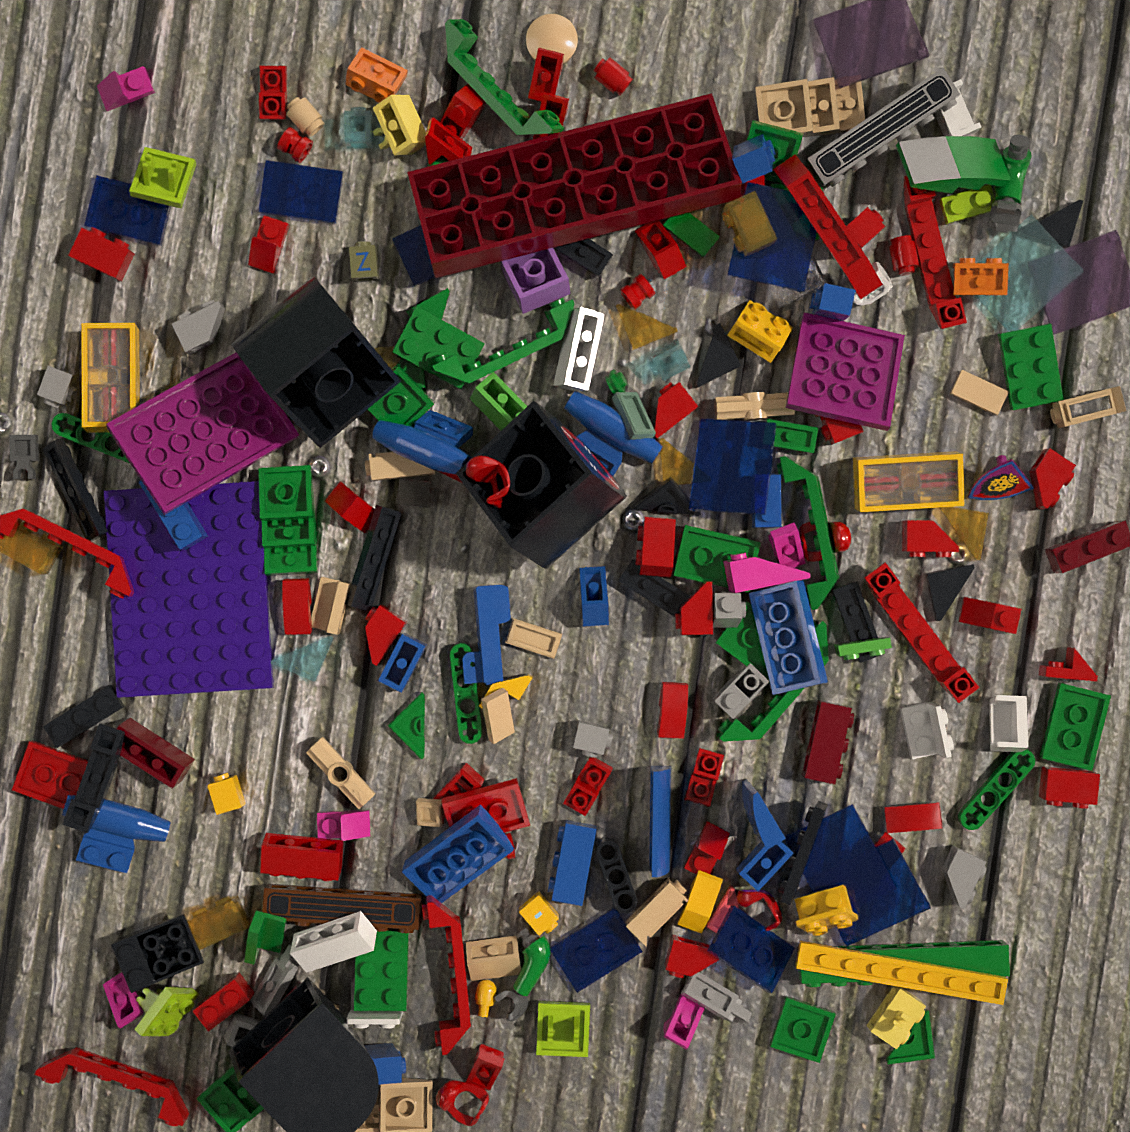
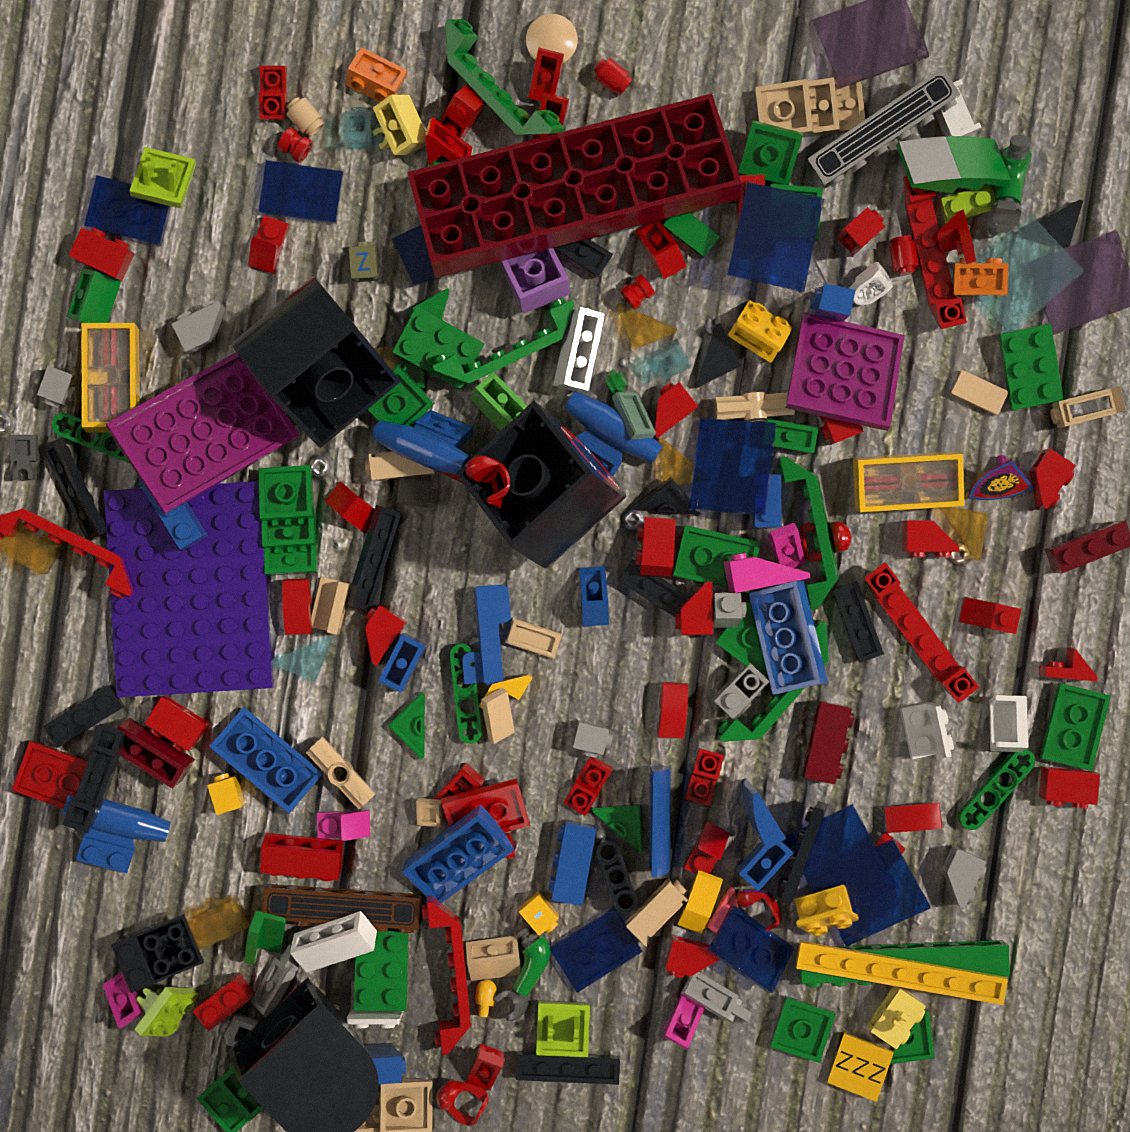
red slope [34,1047,189,1127] -> none
dark pink slope [97,66,155,111] -> none
clear yellow brick [722,191,777,257] -> none
blue brick [732,134,776,184] -> none
red slope [773,155,883,300] -> none
bright green plate [834,637,892,660] -> none
black tile [925,564,975,621] -> none
none -> green panel [66,268,121,323]
none -> red brick [144,695,210,752]
none -> blue slope [209,707,323,814]
none -> black plate [515,1052,620,1085]
none -> green tile [592,804,643,853]
none -> yellow tile [827,1032,894,1102]
none -> red slope [937,209,976,264]

